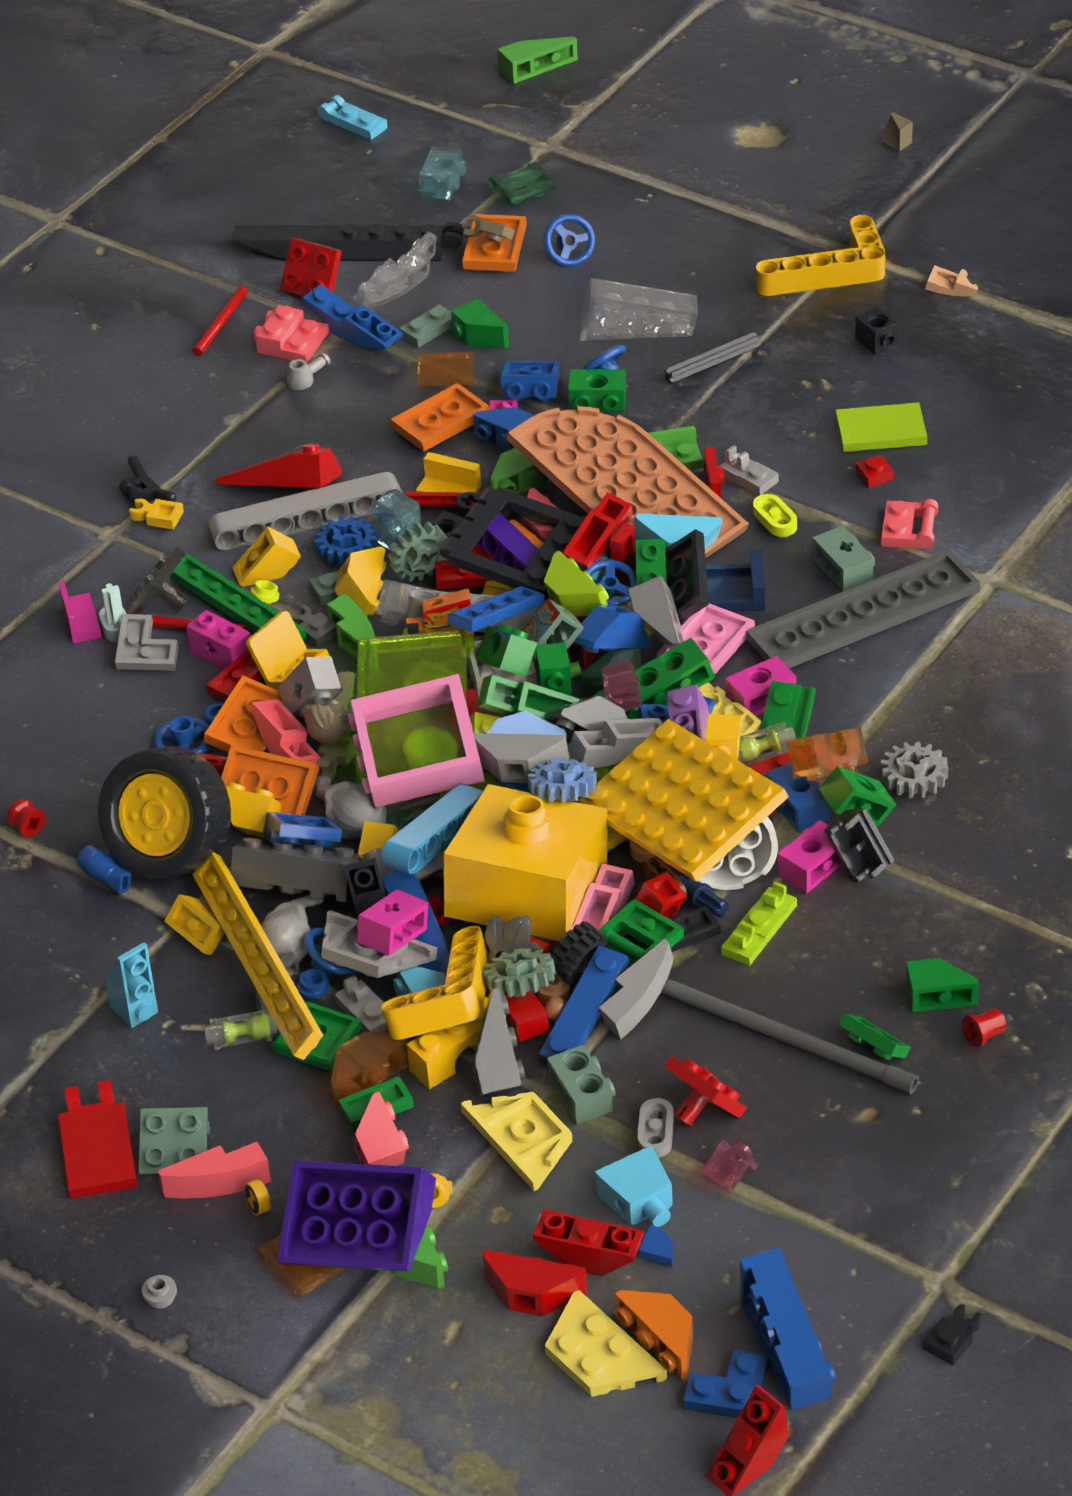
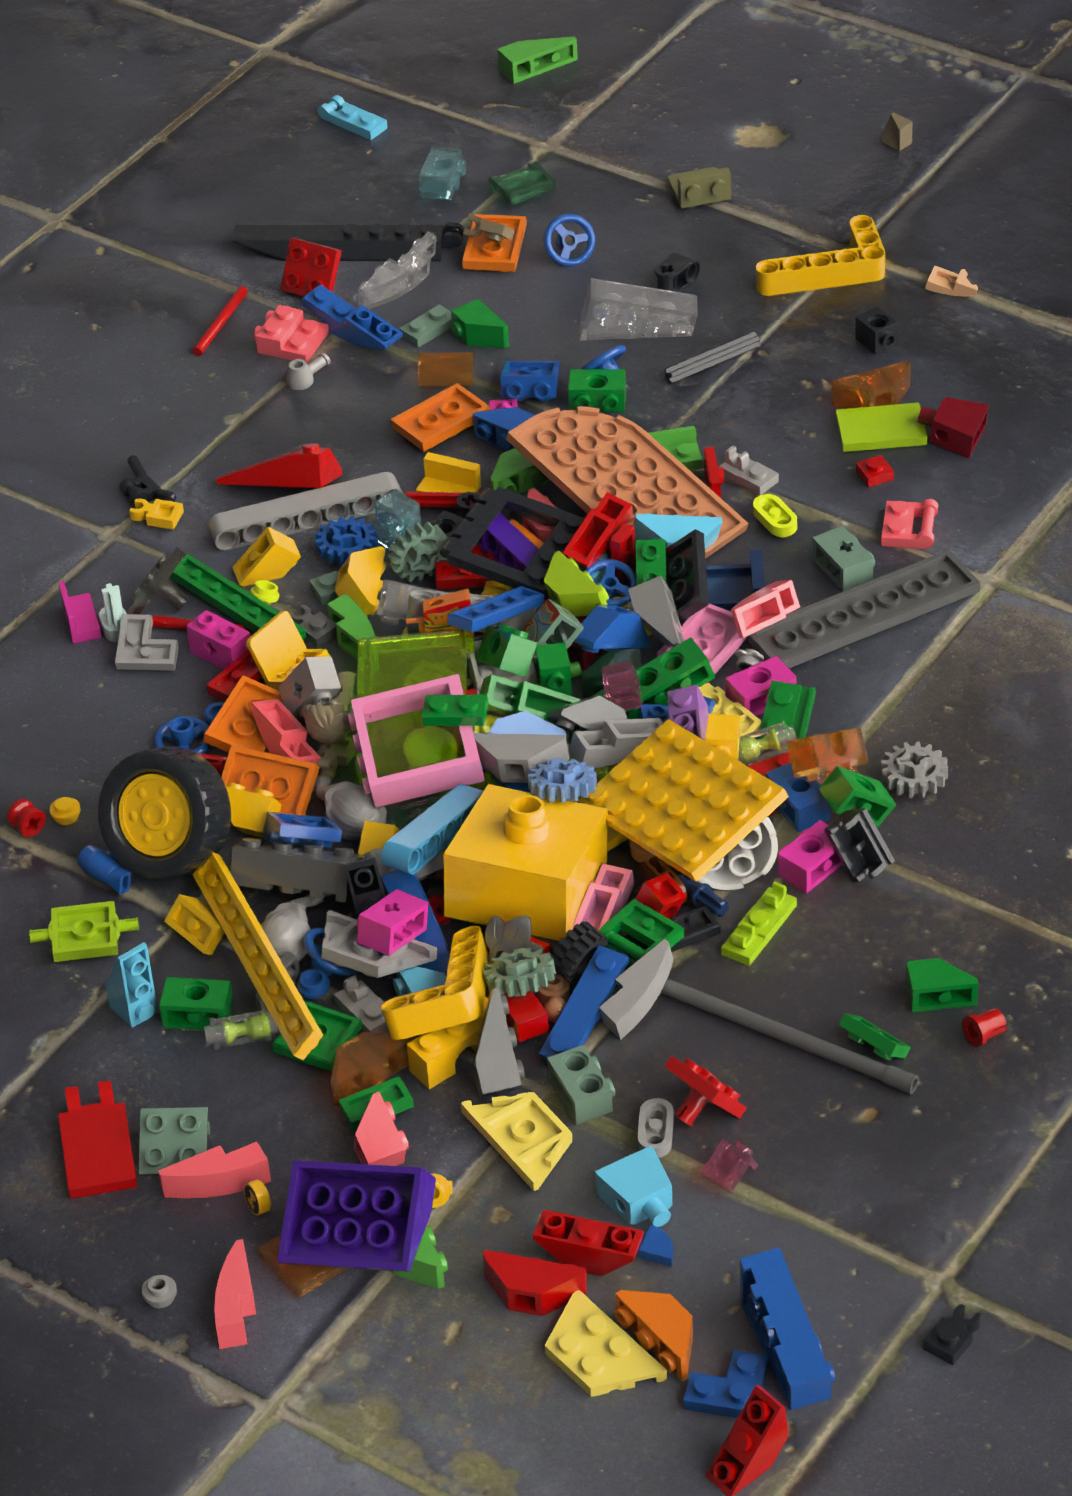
none -> lime plate [29,901,139,962]
none -> yellow plate [49,797,81,825]
none -> green brick [159,977,234,1031]
none -> coral slope [214,1239,256,1349]
none -> green plate [421,694,489,726]
none -> black piece [654,253,700,298]
none -> olive bracket [668,167,731,208]
none -> coral slope [731,580,800,638]
none -> light grey plate [735,649,764,671]
none -> clear orange slope [832,360,911,409]
none -> dark red torso [918,397,989,458]

